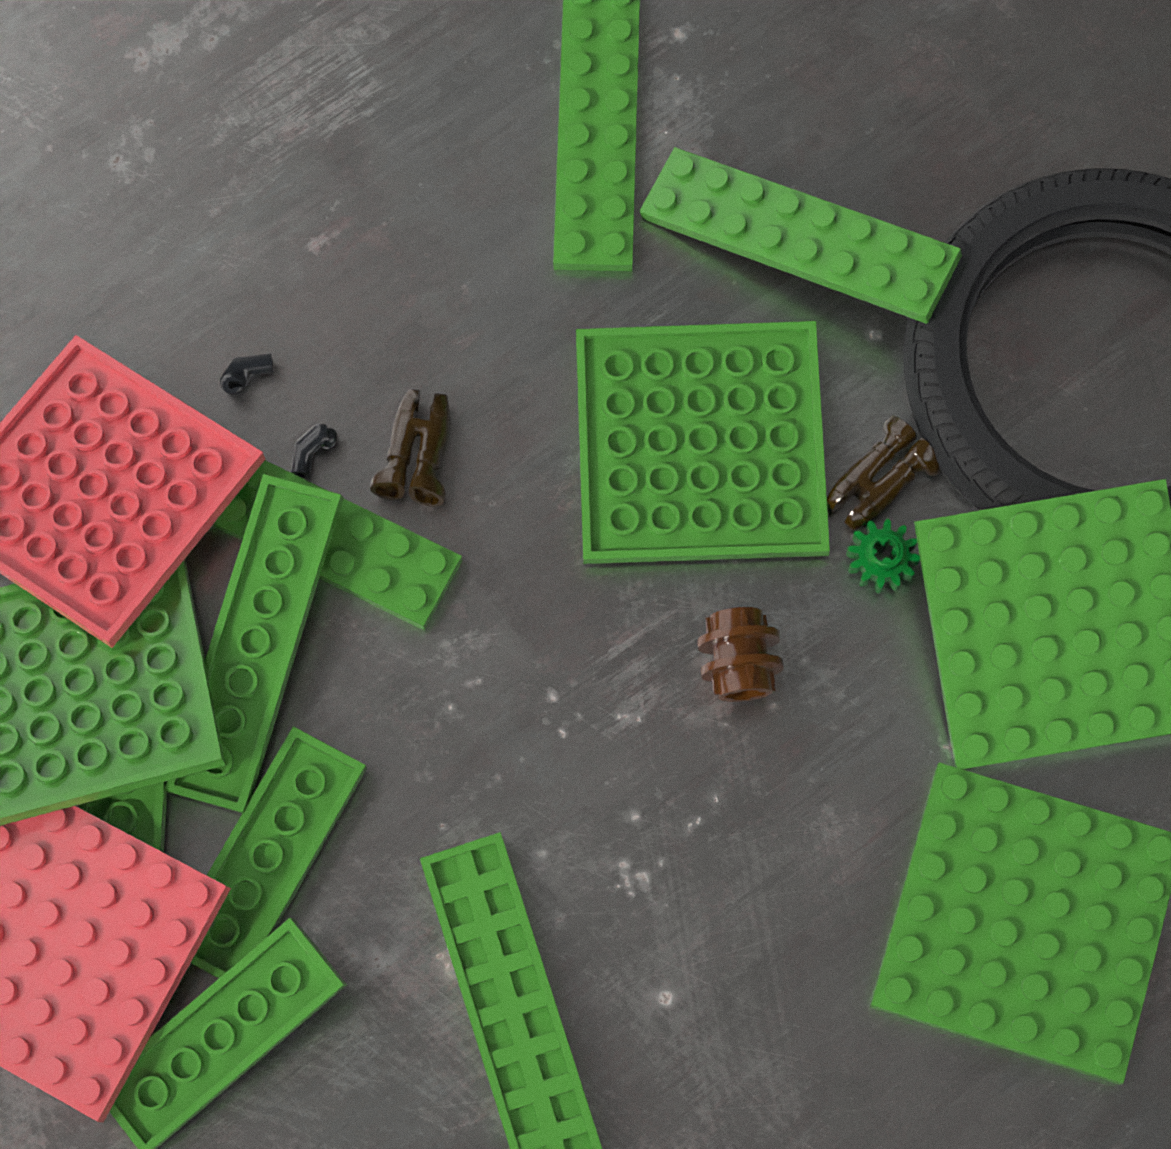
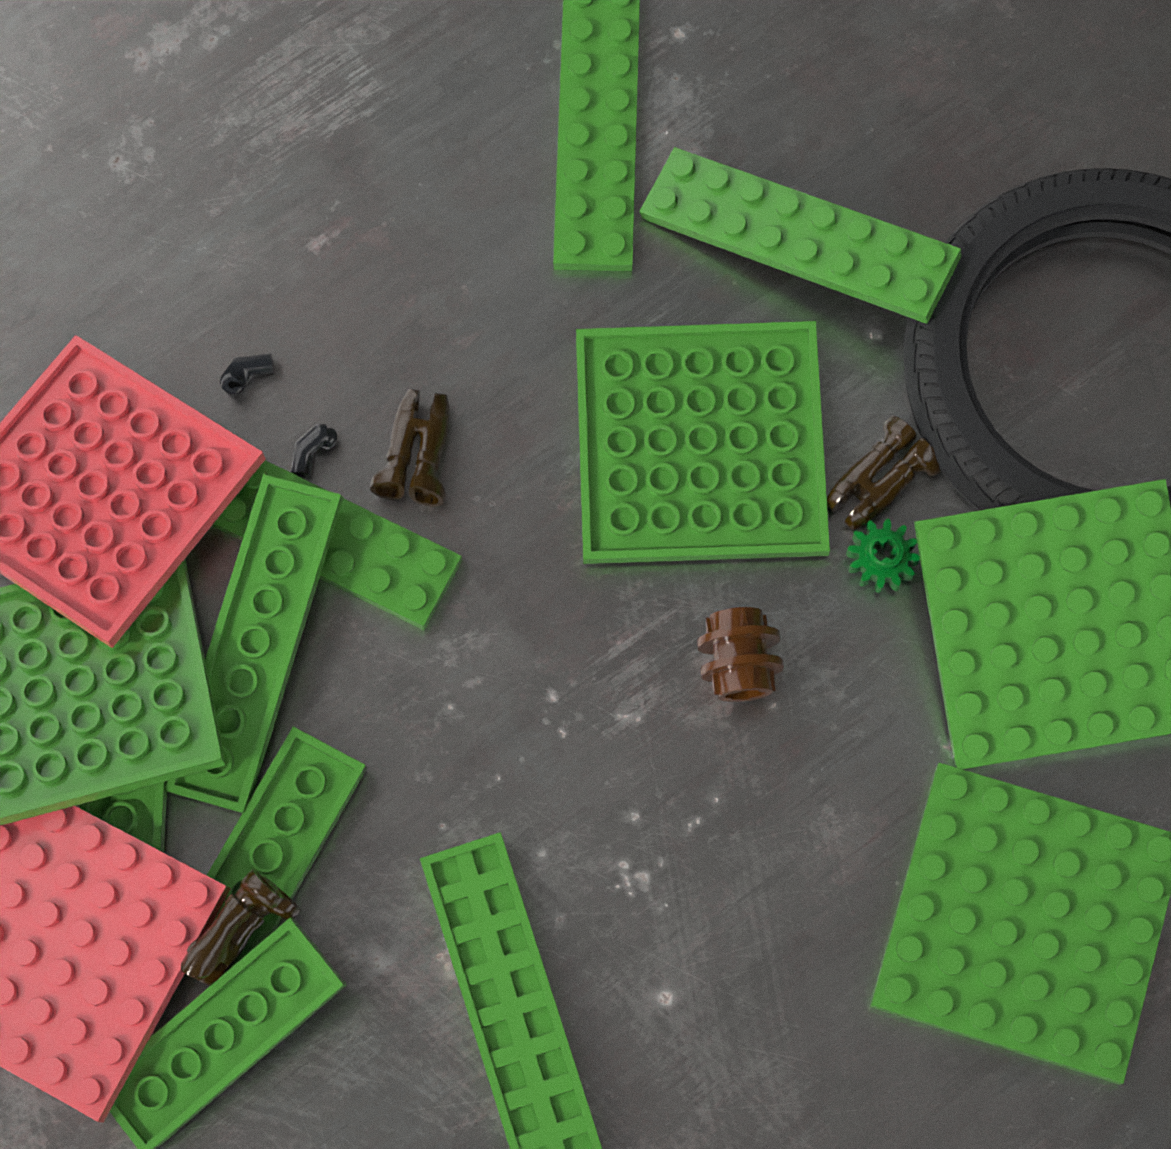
none -> dark brown piece [181,869,301,986]

